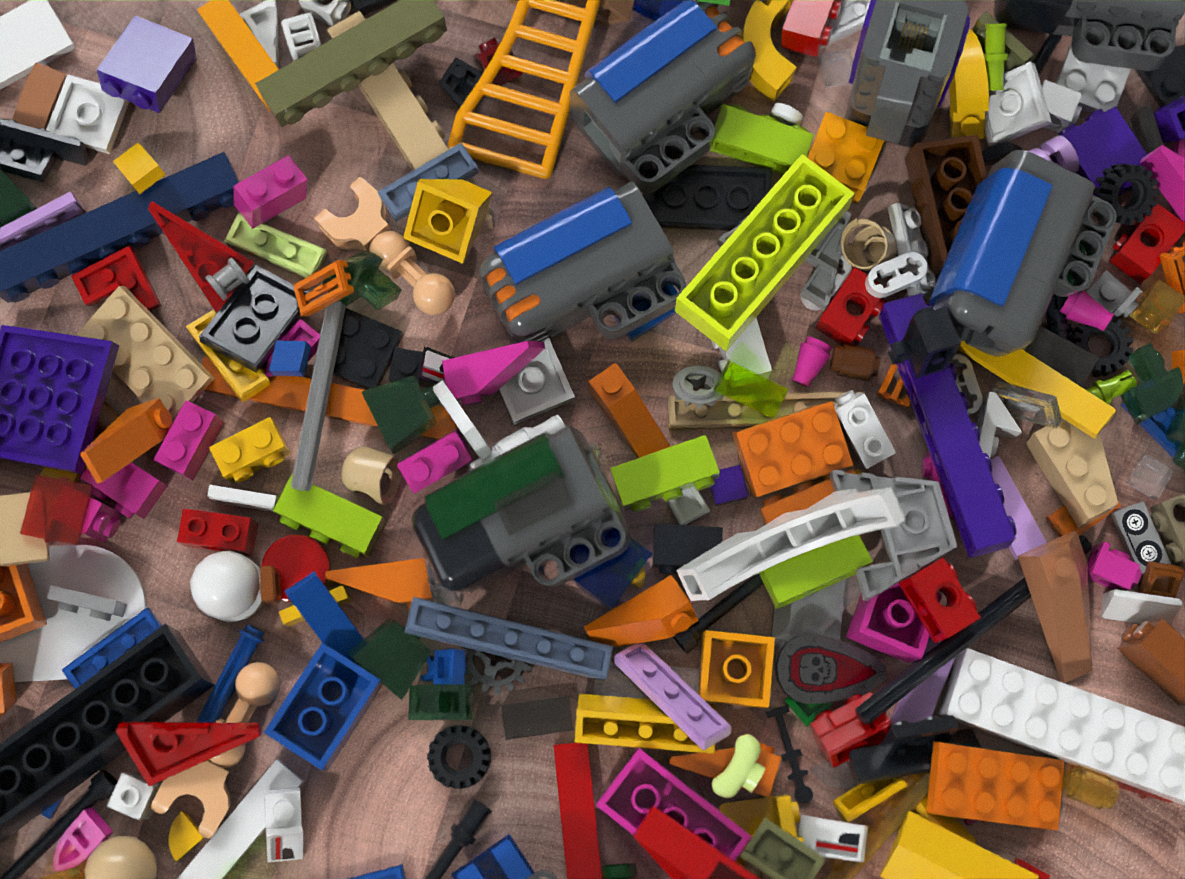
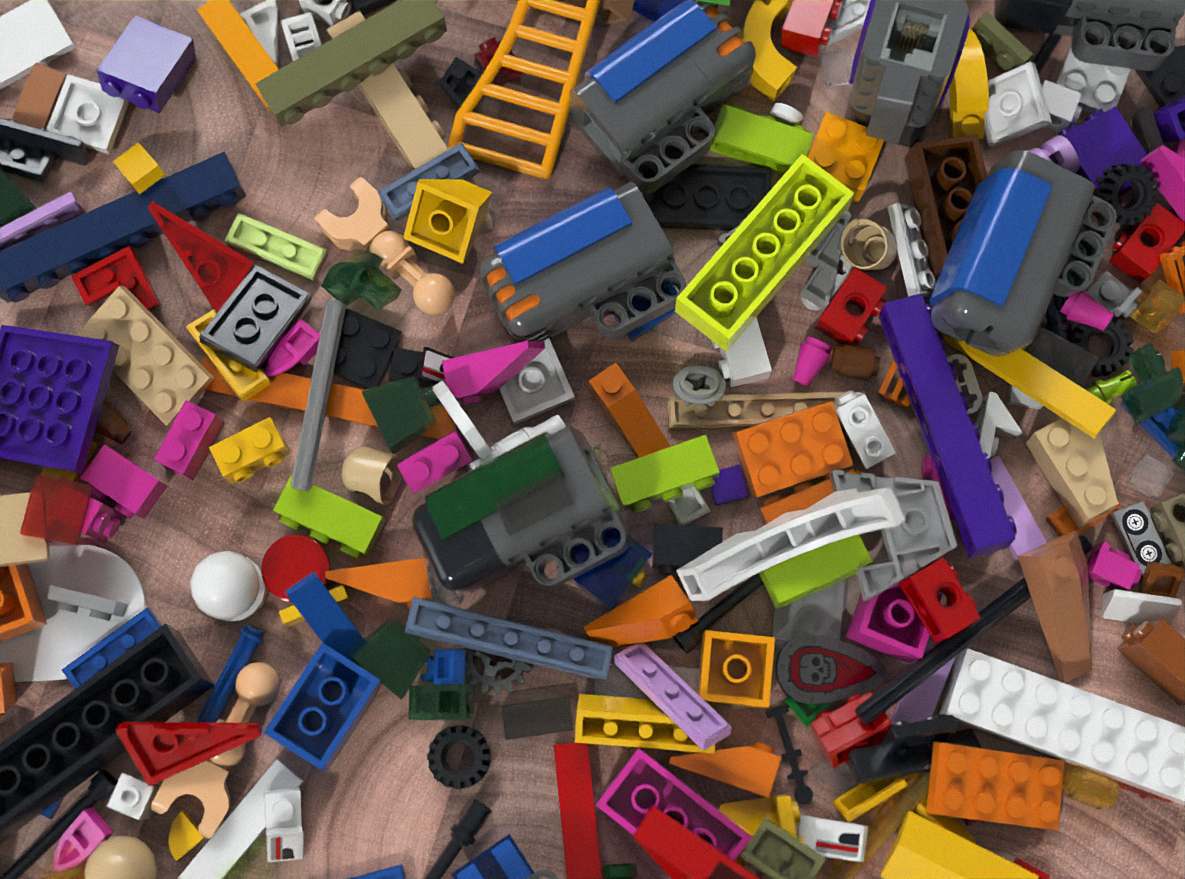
orange slope [80,398,173,484] -> none
red brick [177,508,259,556] -> none
light grey bush [205,257,250,301] -> none
white tile [207,485,279,513] -> none
dark pink brick [233,155,308,229] -> none
dark orange tile [260,566,281,604] -> none
blue tile [269,341,311,377] -> none
orange tile [293,260,355,316] -> none
yellowish green piece [712,734,766,798] -> none
clear neon green tile [713,359,789,419] -> none
white beam [865,252,928,298] -> none
black brick [888,306,961,379] -> none
black tile [981,141,1022,165] -> none
lime pin [984,24,1008,91] -> none
clear tile [992,381,1062,429] -> none

